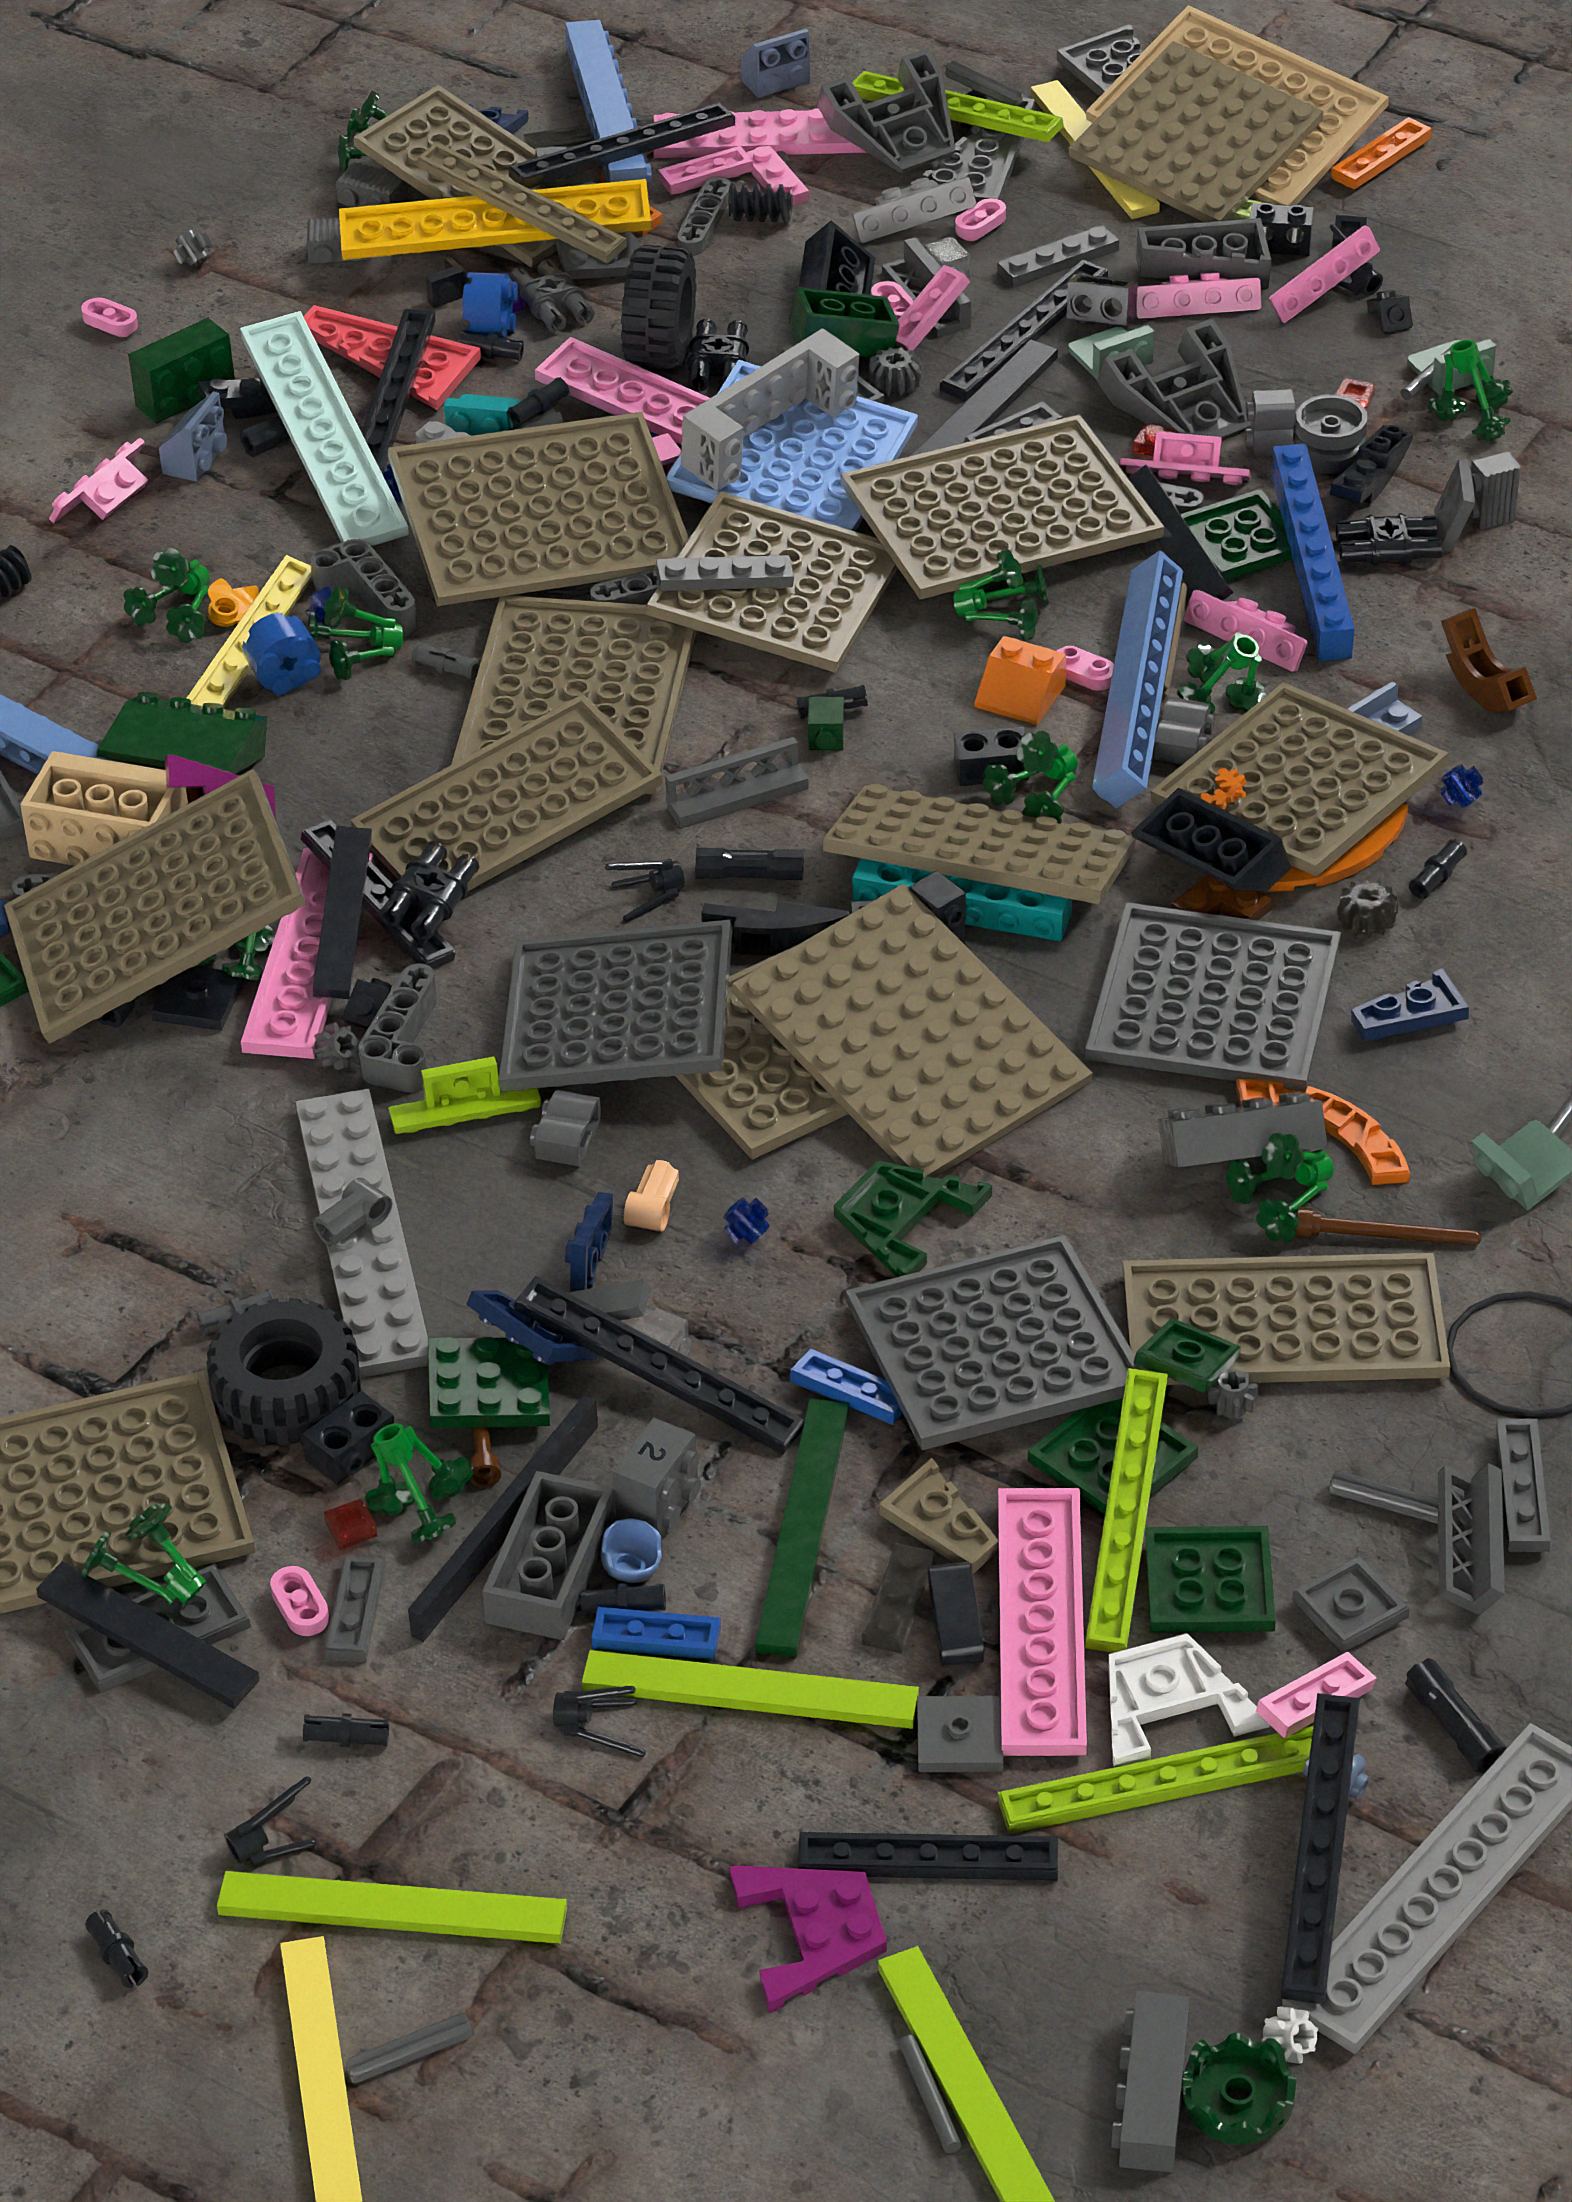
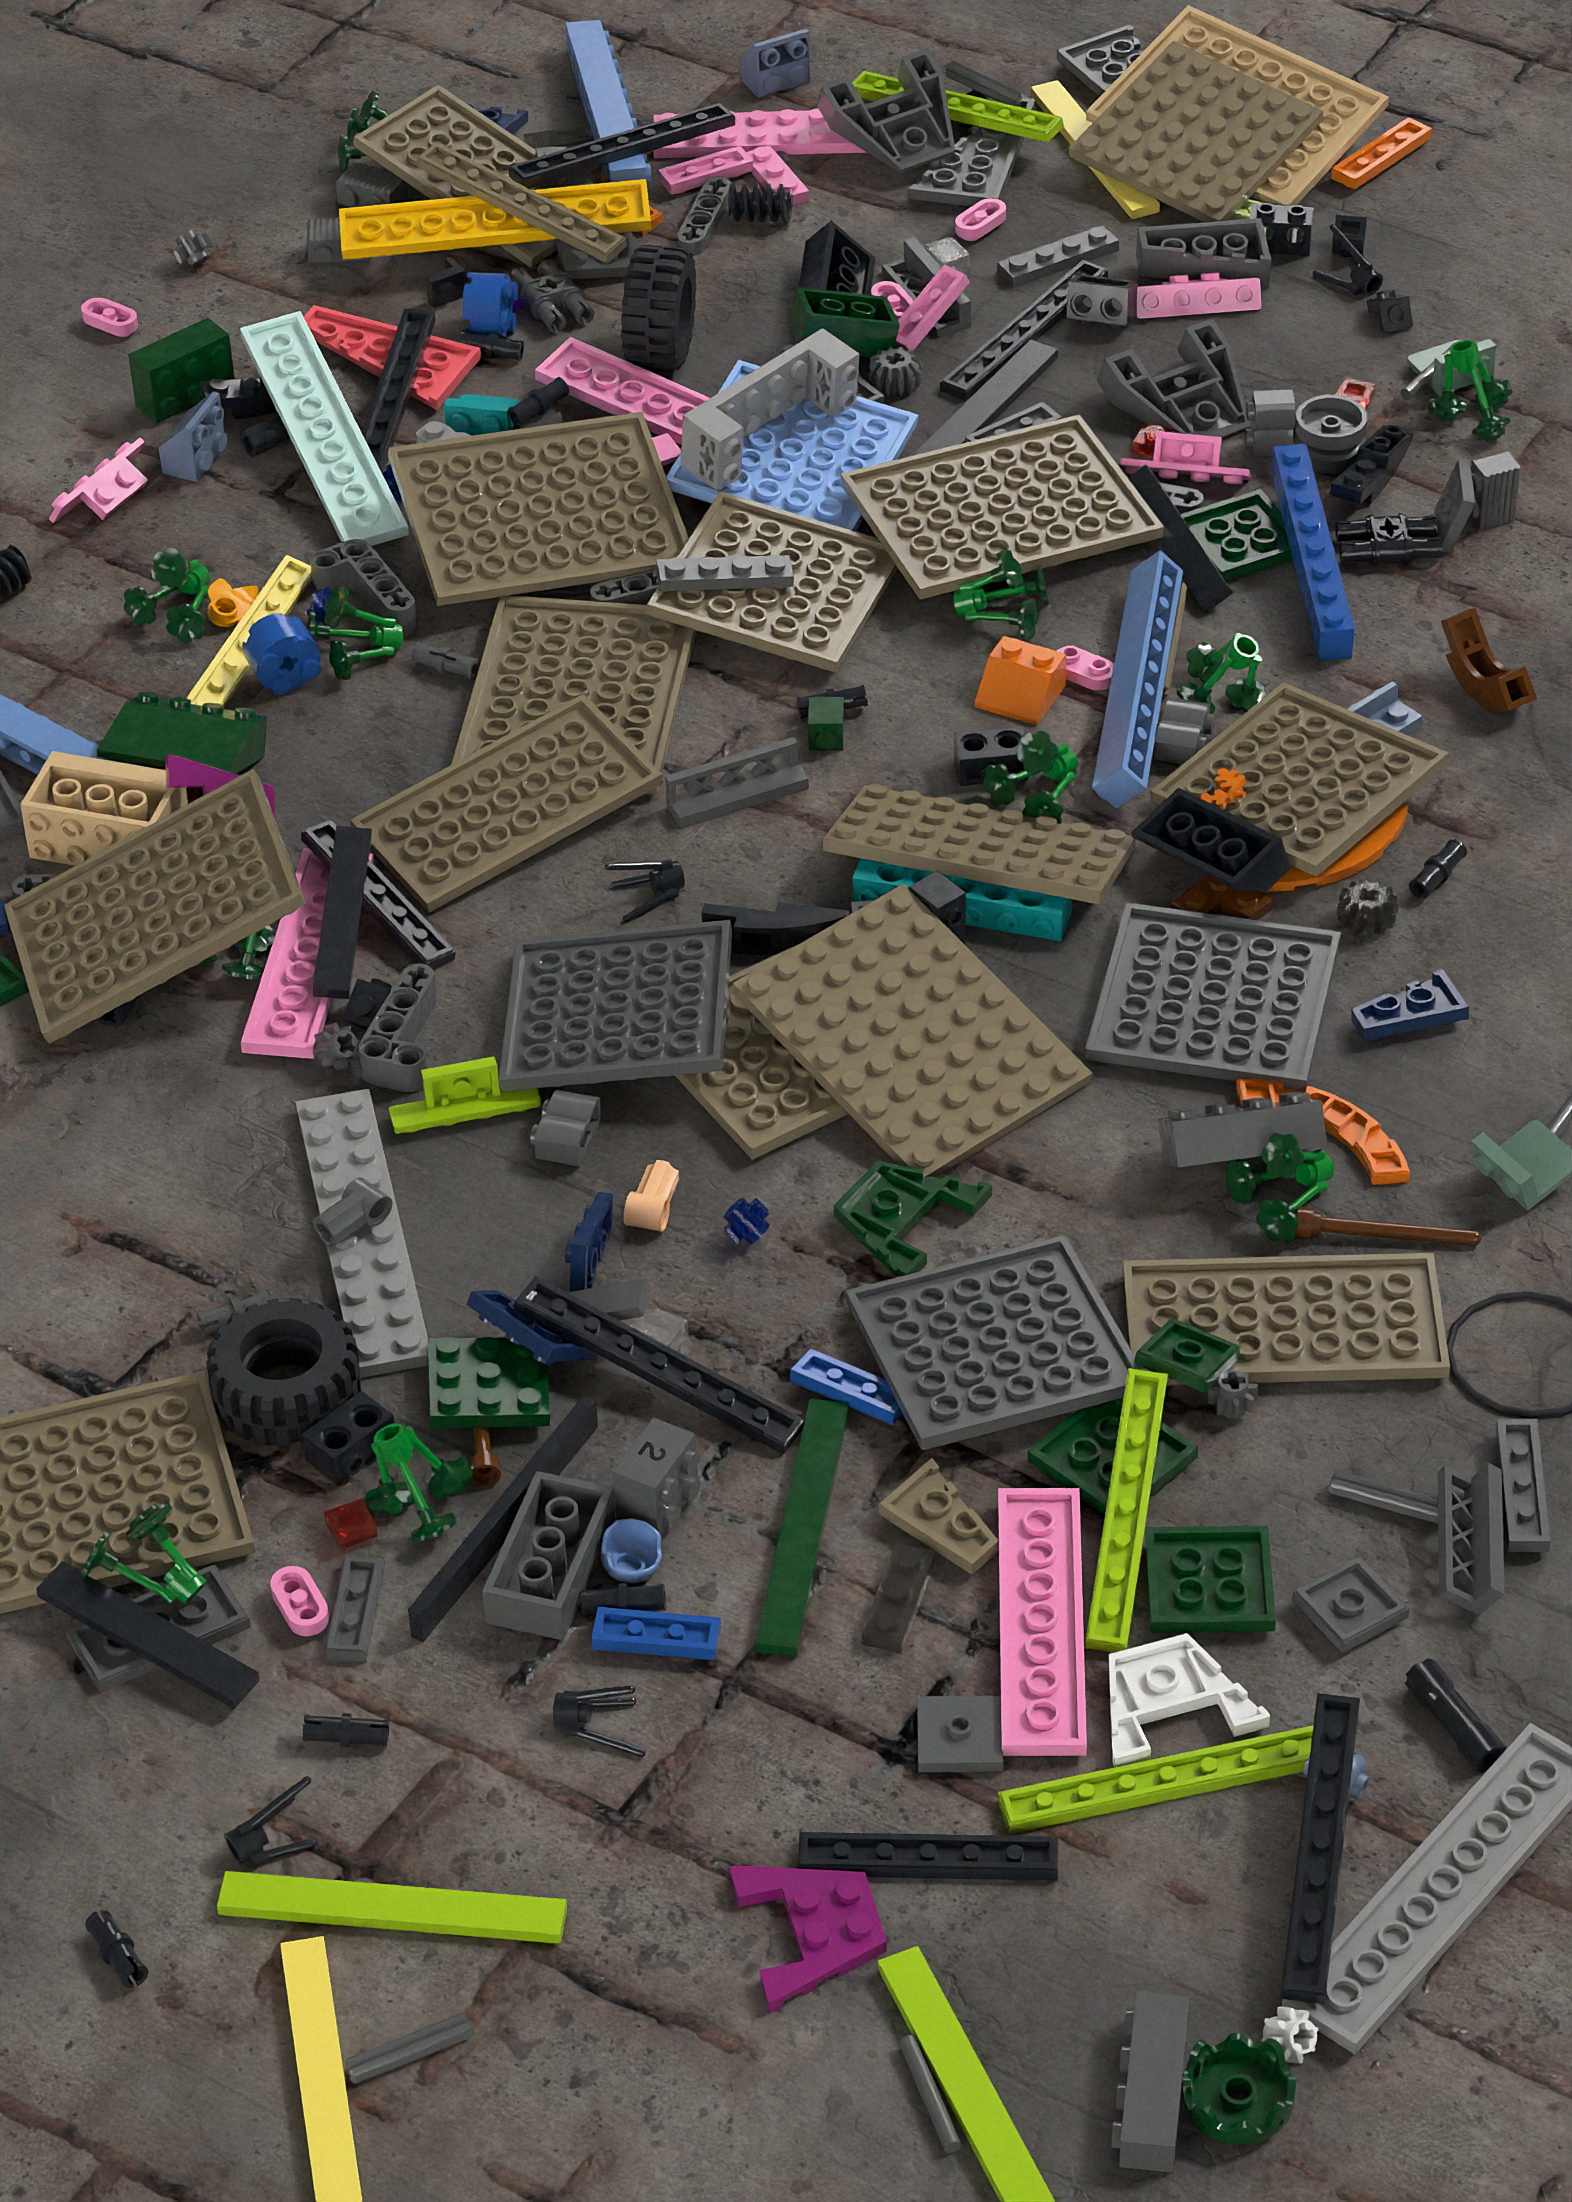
black plate [151,966,244,1031] -> none
black pin [378,841,480,940] -> none
lime tile [582,1650,919,1729] -> none
black pin [687,319,749,392] -> none
black axle [695,848,804,880] -> none
light grey bracket [853,176,976,243] -> none
black beam [928,1562,984,1666] -> none
sand green bracket [1068,325,1154,379] -> none
bright pink bracket [1184,590,1307,672] -> none
bright pink plate [1256,1652,1377,1738] -> none
bright pink bracket [1269,225,1380,323] -> none
clear blue gear [1440,764,1484,808] -> none

